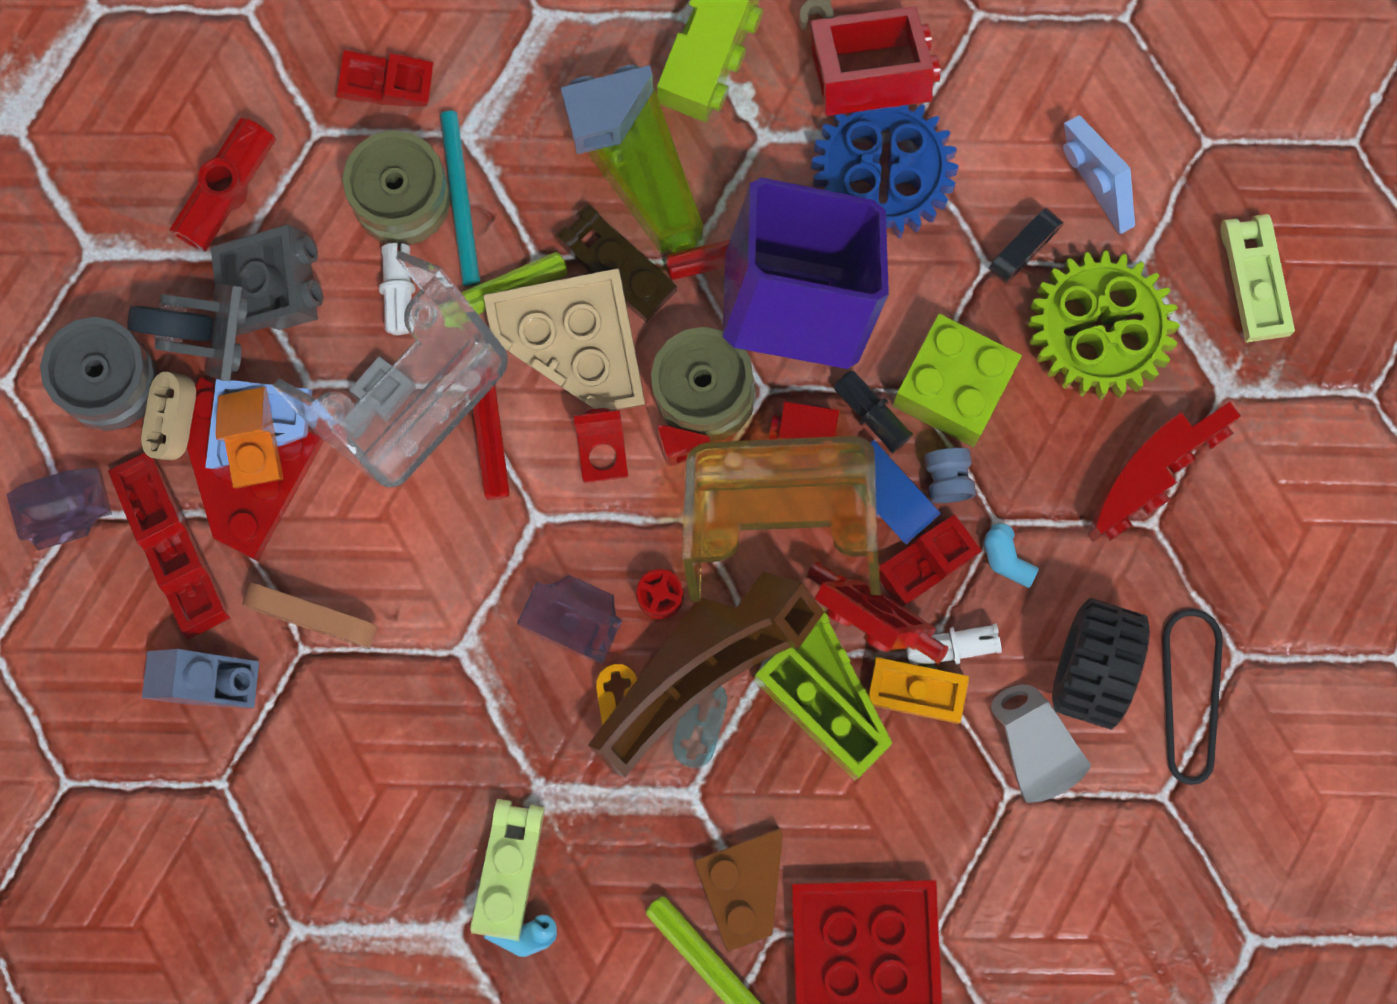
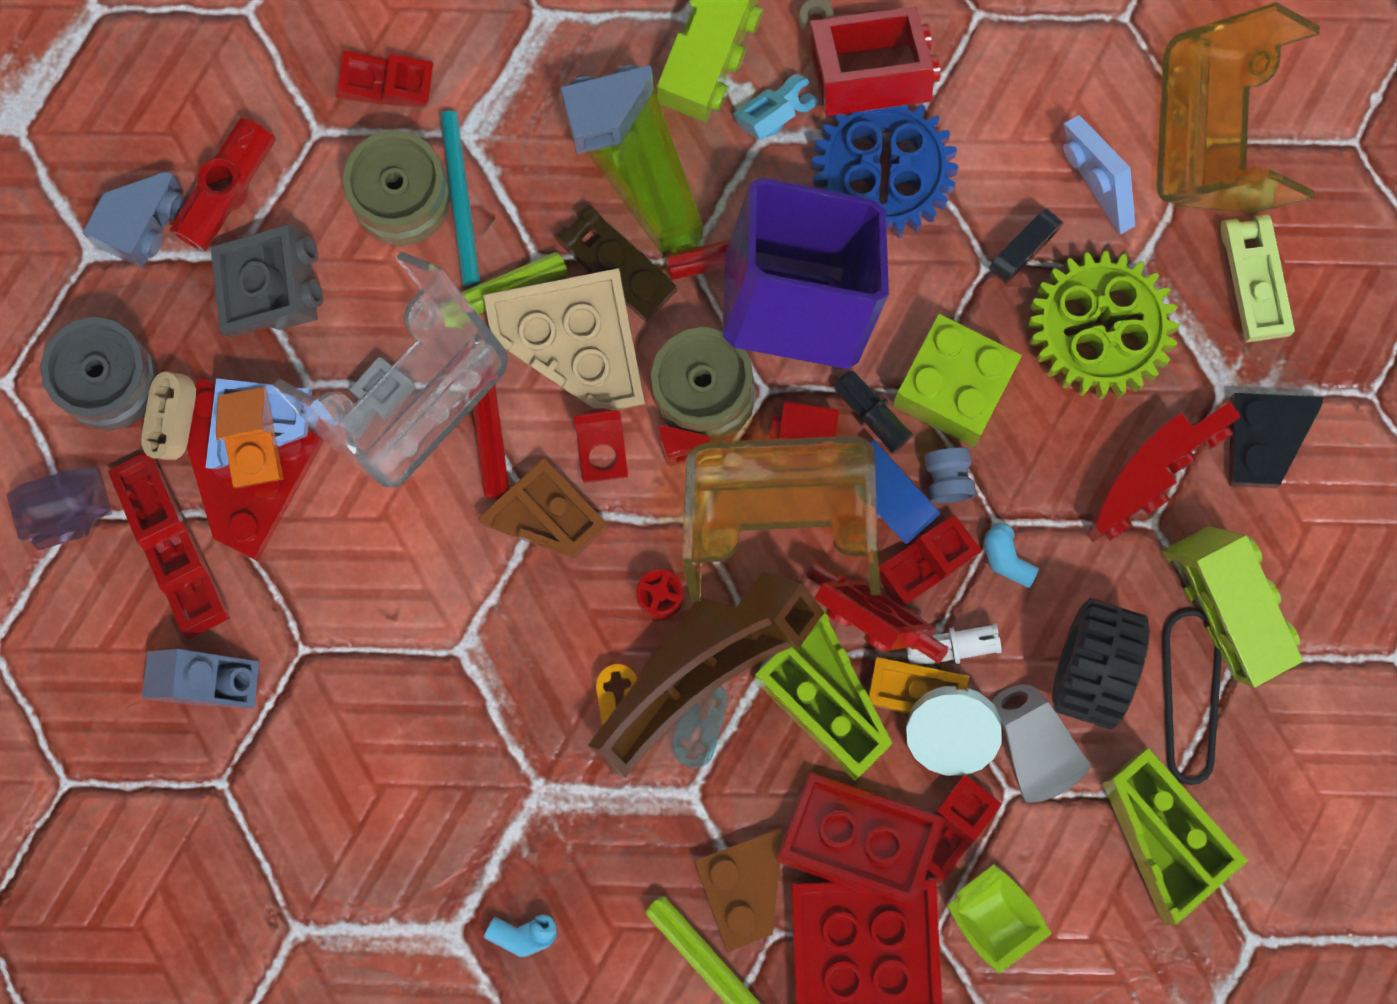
plate [127,283,247,381] -> none
nougat beam [242,583,378,649] -> none
white axle [379,243,415,335] -> none
yellowish green plate [470,799,545,941] -> none
clear purple slope [517,575,623,665] -> none
none -> sand blue slope [83,172,184,268]
none -> dark orange wing [478,458,608,558]
none -> medium azure plate [733,74,818,141]
none -> red tile [777,771,945,911]
none -> light aqua tile [906,686,1001,776]
none -> red slope [927,774,1002,885]
none -> lime piece [947,864,1052,974]
none -> lime wedge [1102,748,1248,925]
none -> clear yellow windscreen [1157,2,1320,213]
none -> lime wedge [1161,526,1304,688]
none -> black wing [1230,393,1323,488]

